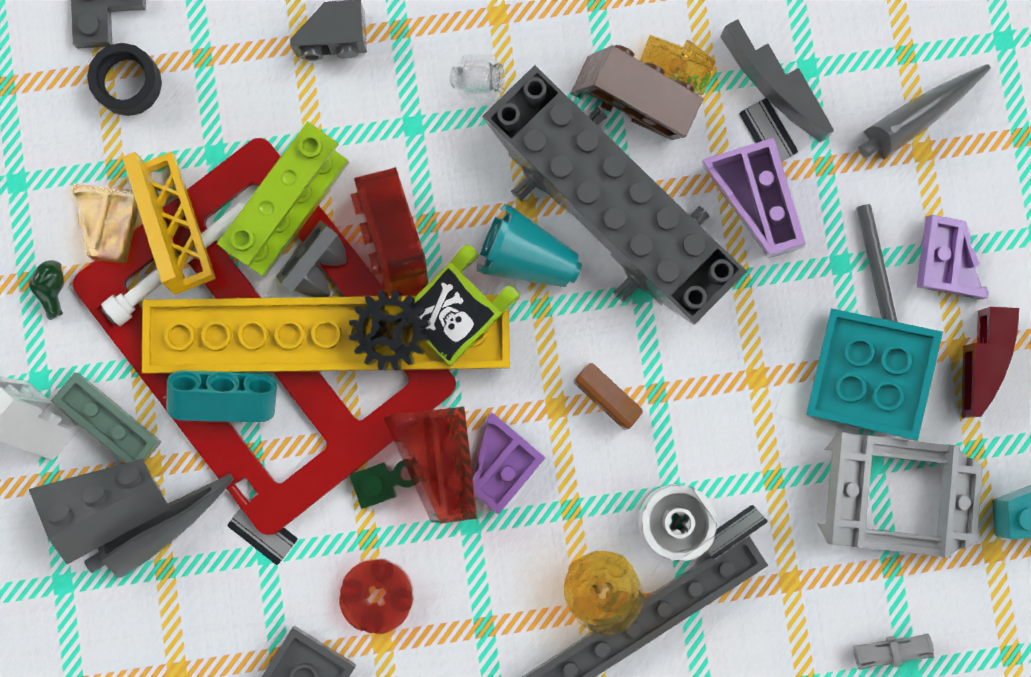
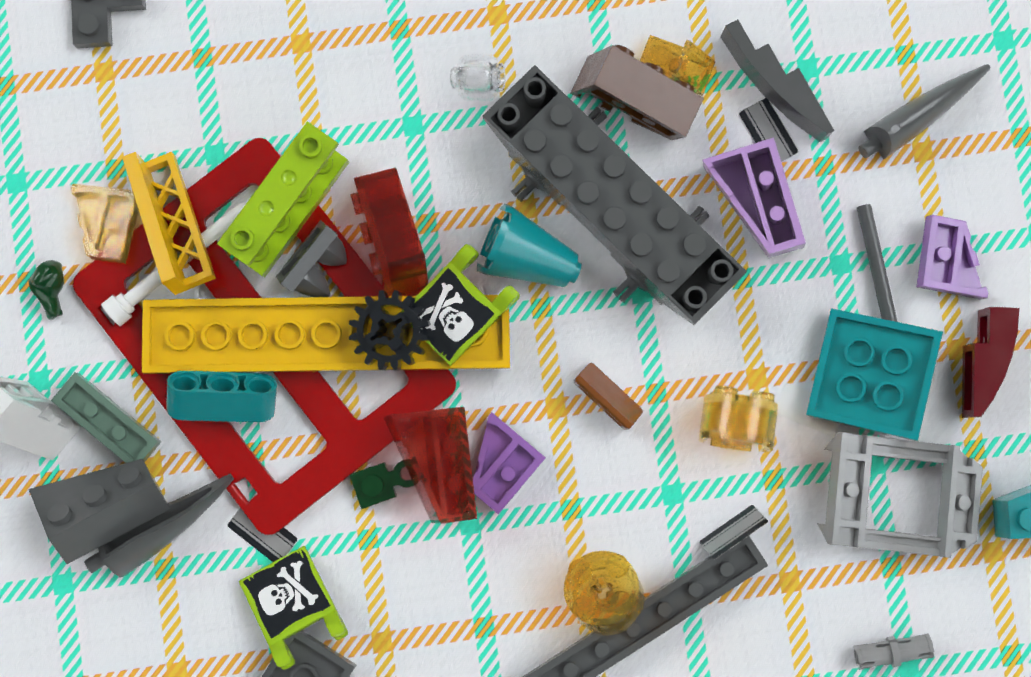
black tyre [87,43,162,116] -> none
dark grey slope [290,0,367,61] -> none
clear red plate [339,558,414,634] -> none
white brick [638,484,717,561] -> none
none -> flag [239,546,348,670]
none -> clear yellow brick [699,386,778,452]

